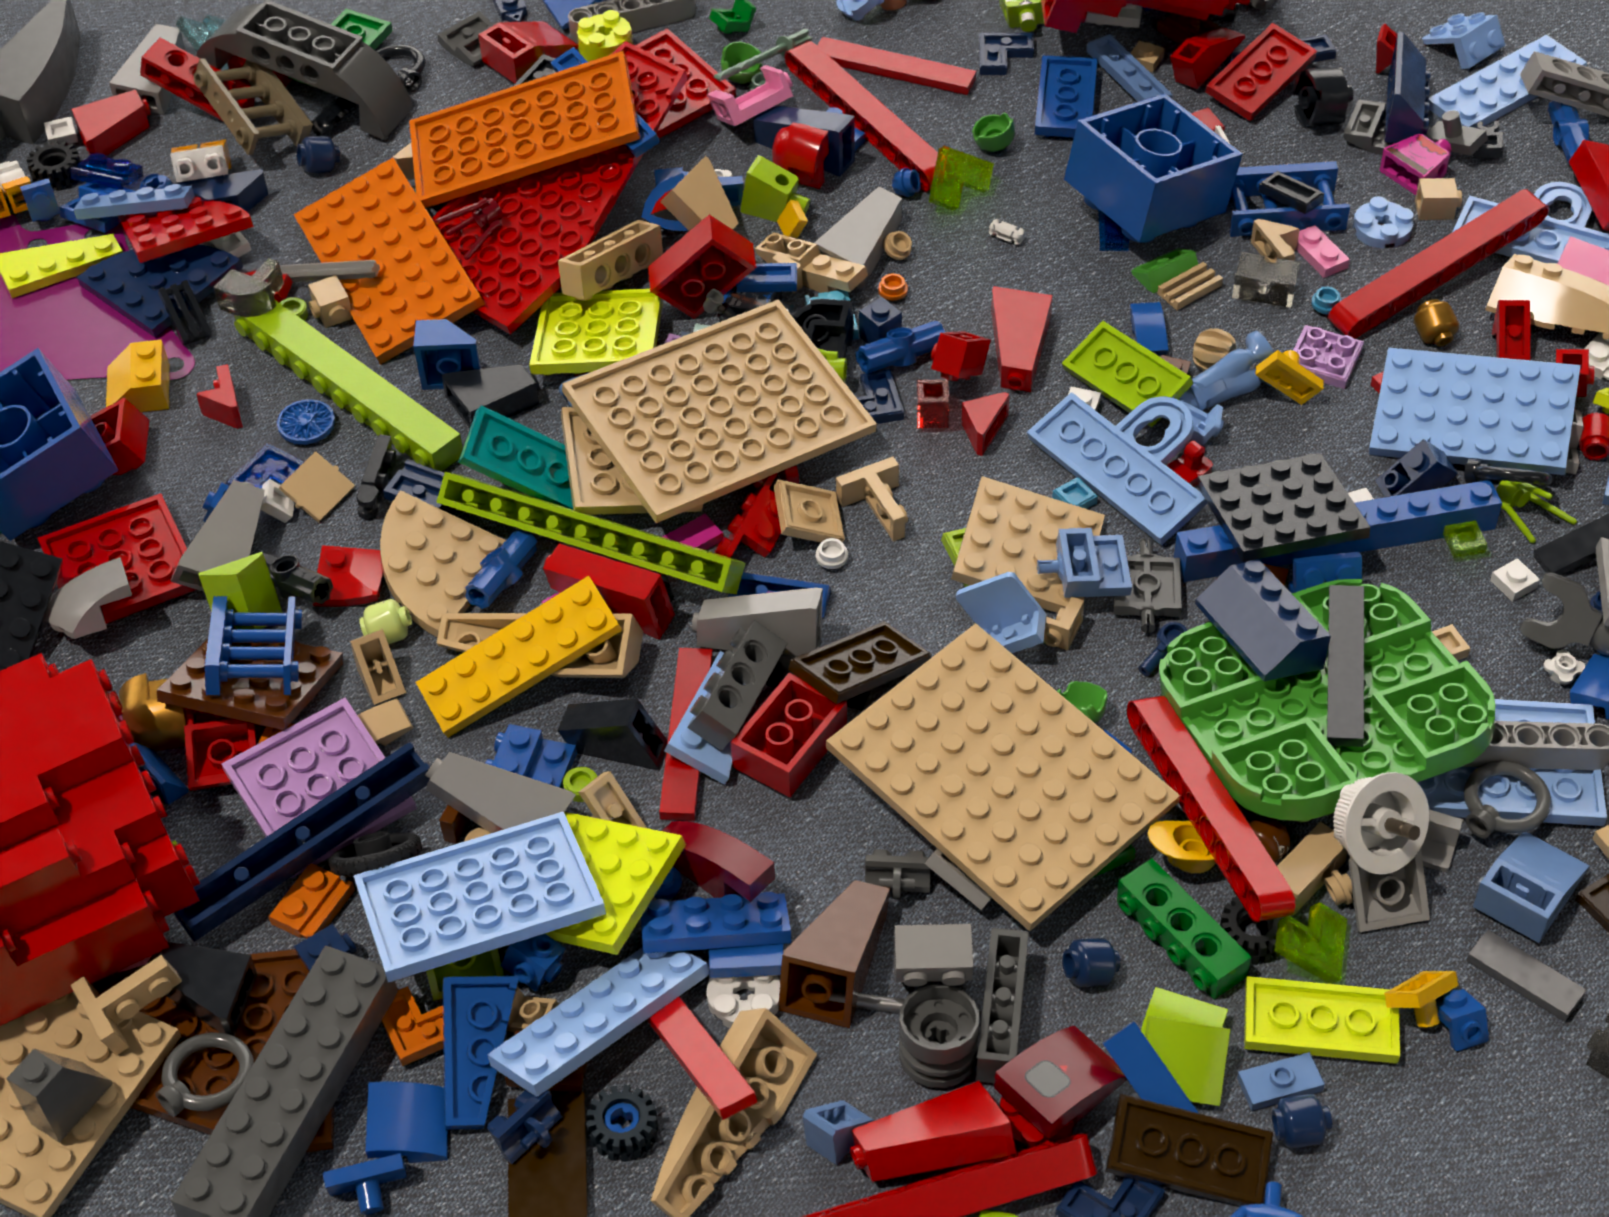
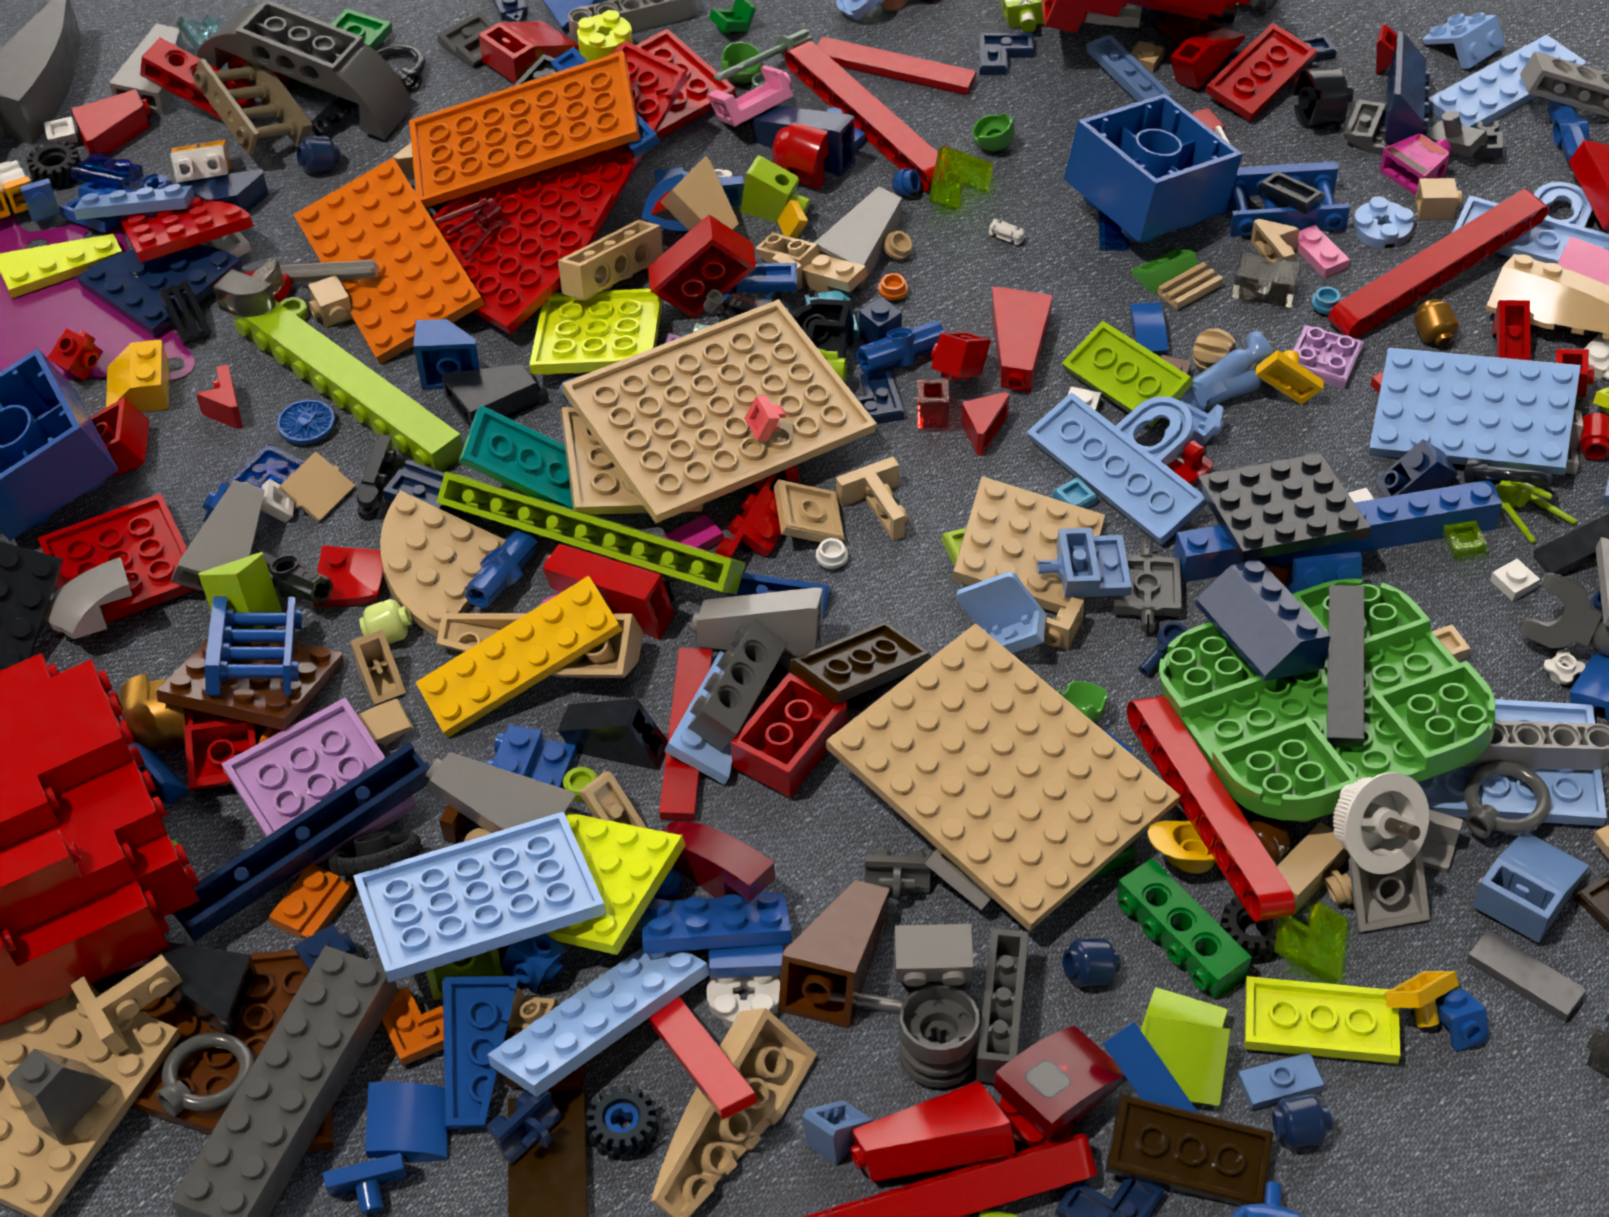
blue plate [1035,55,1097,138] -> none
none -> red brick [47,328,104,381]
none -> coral tile [744,395,787,441]

